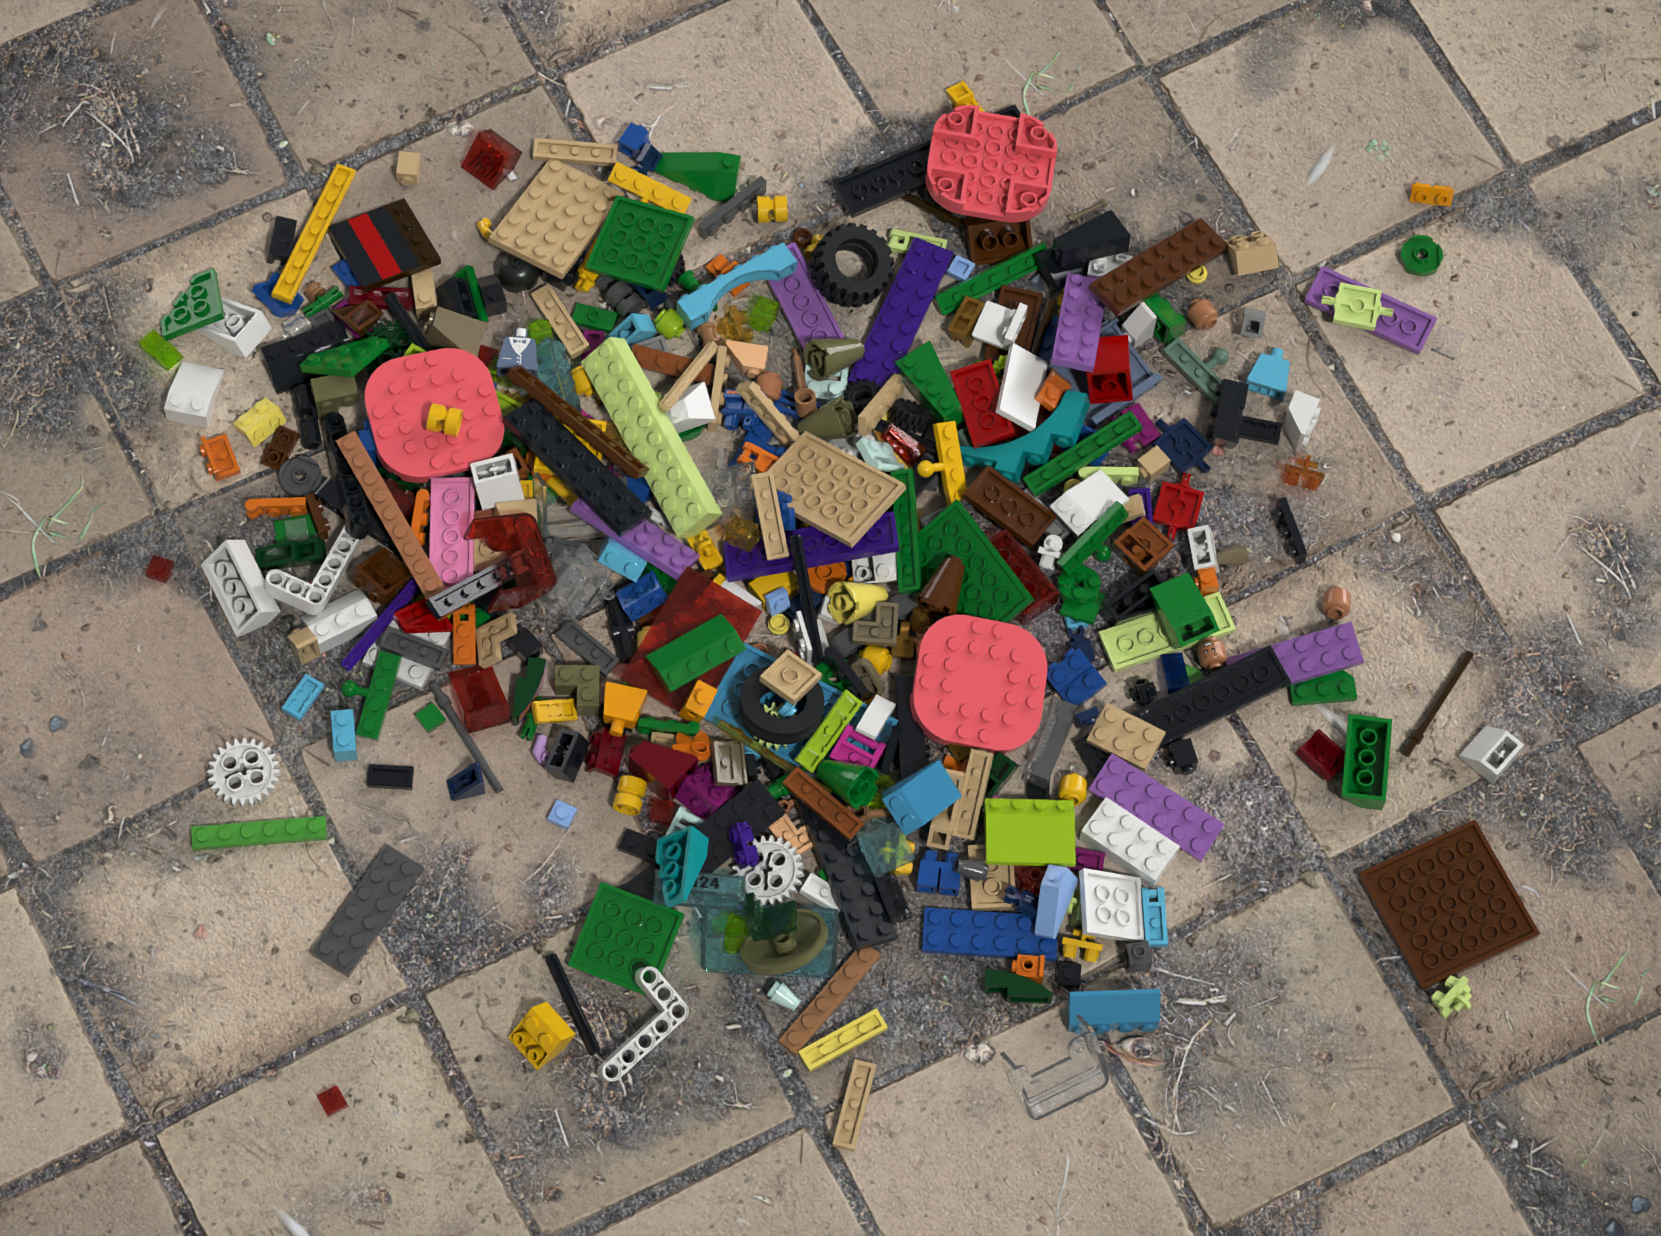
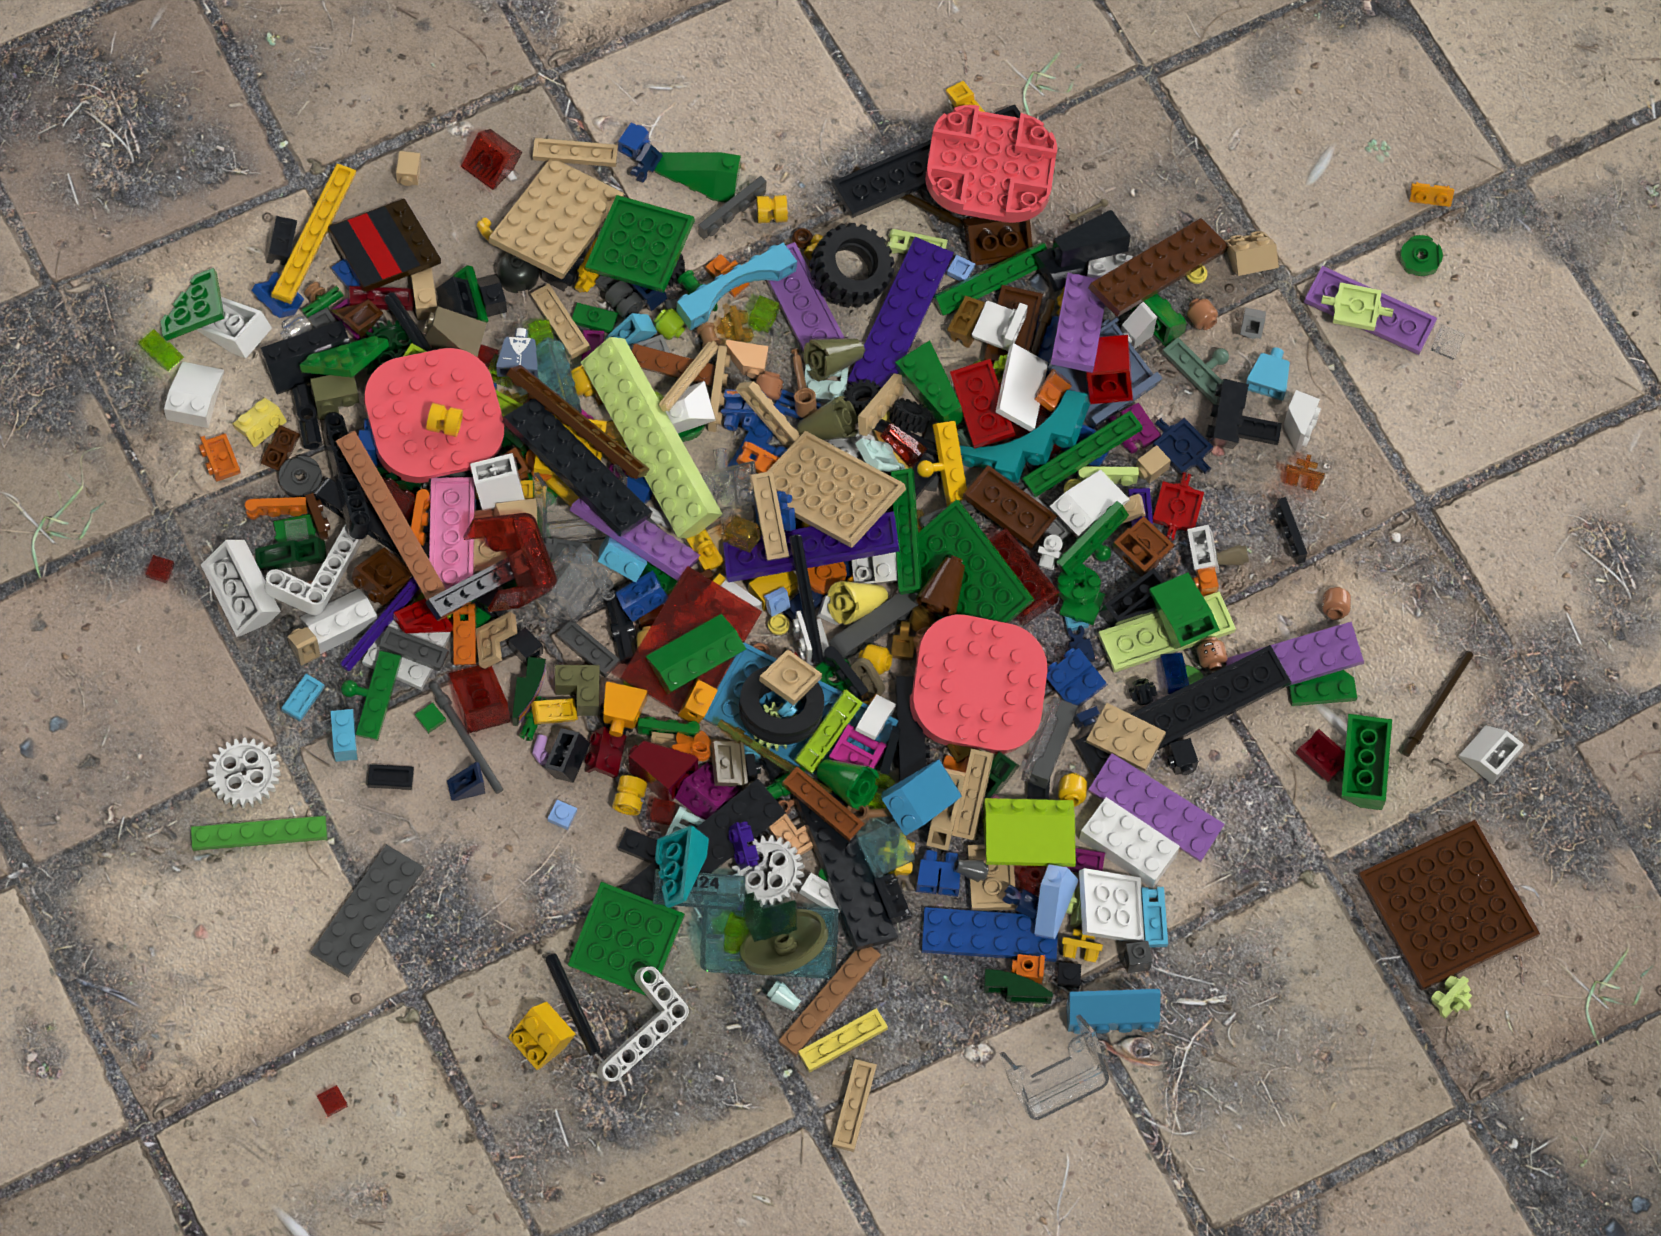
yellow plate [607,162,692,214] -> none
dark tan plate [852,602,899,647] -> none

